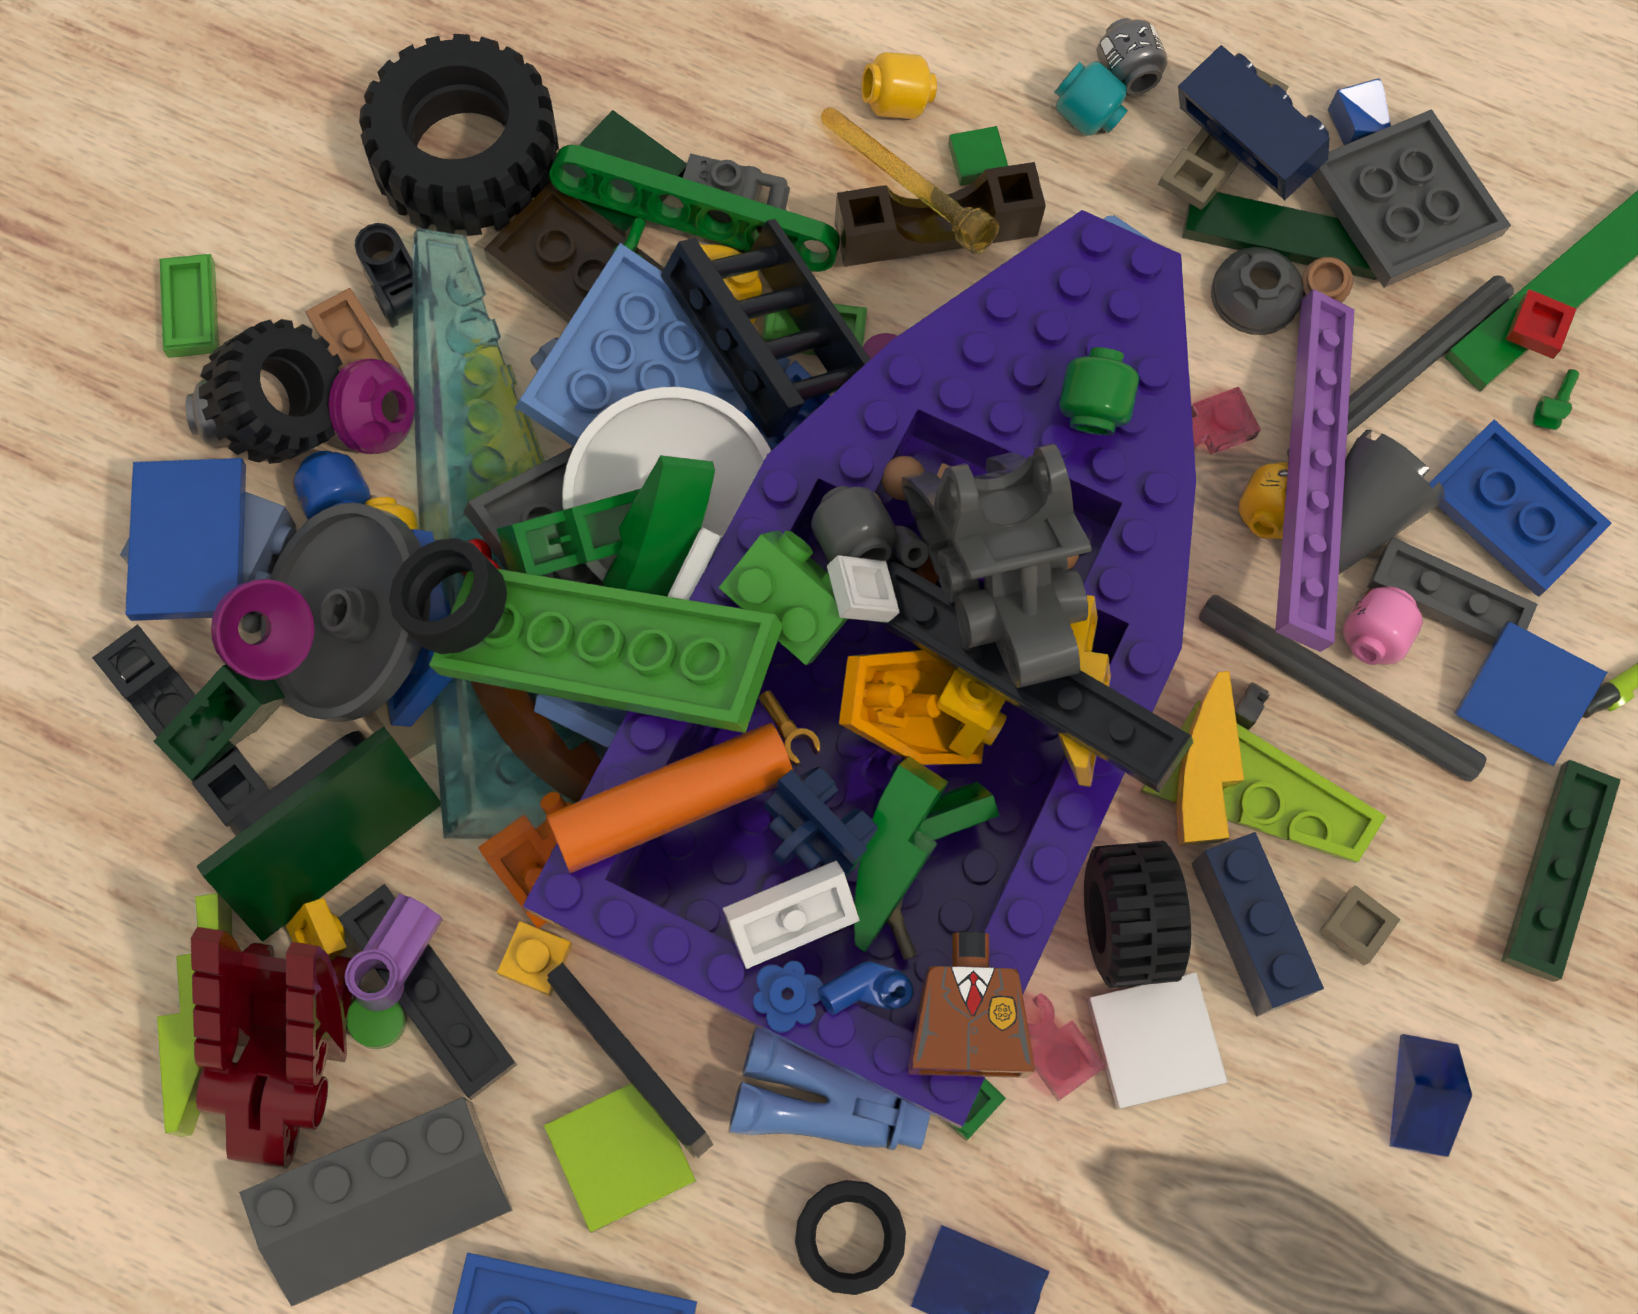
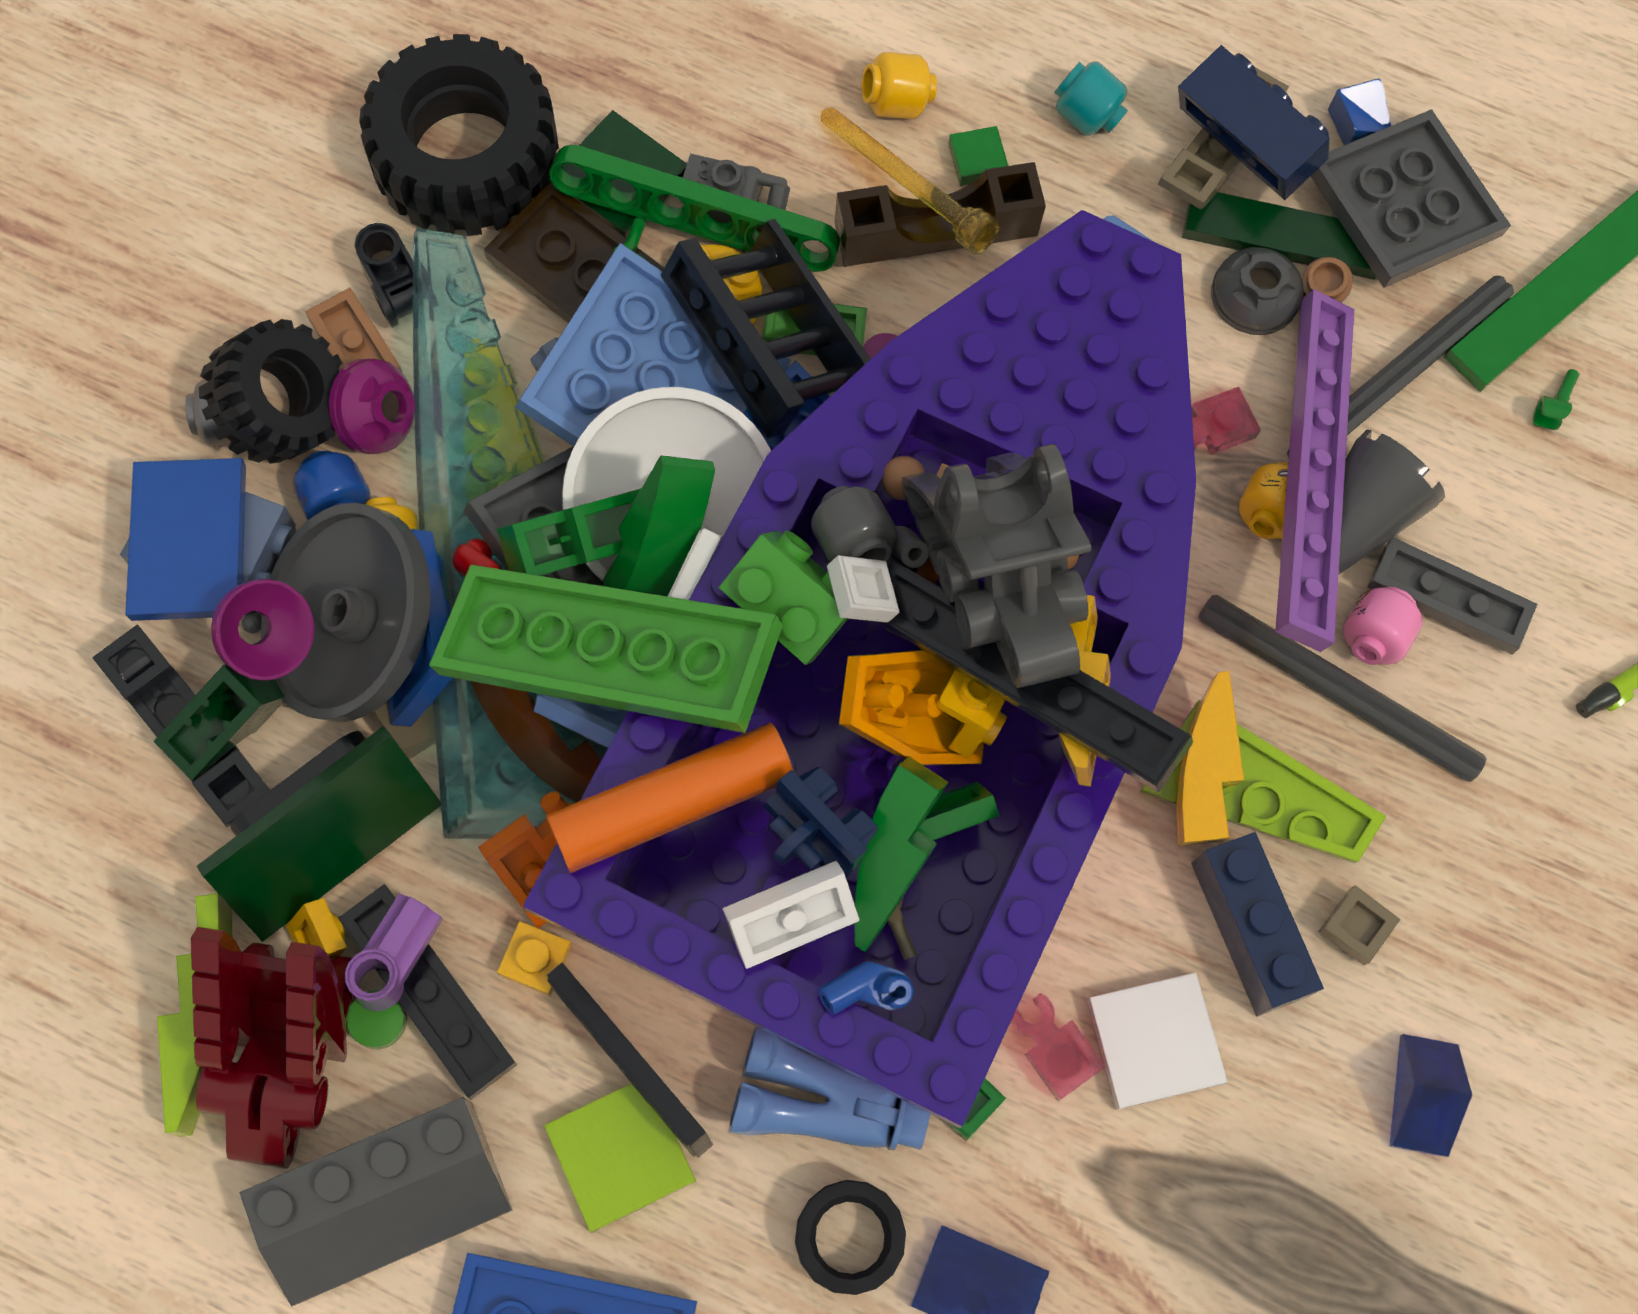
bright green tile [159,254,219,358] -> none
black tyre [389,538,507,654] -> none
blue plant [753,961,823,1033] -> none
pearl gold hand [758,690,820,766] -> none
dark orange torso [908,932,1034,1078] -> none
green head [1059,347,1139,436] -> none
black tyre [1084,840,1191,988] -> none
flat silver head [1096,18,1168,95] -> none
dark grey tile [1235,682,1270,730] -> none
blue plate [1429,419,1612,597] -> none
blue tile [1454,621,1608,766] -> none
dark green plate [1501,759,1621,982] -> none
red plate [1506,289,1577,359] -> none

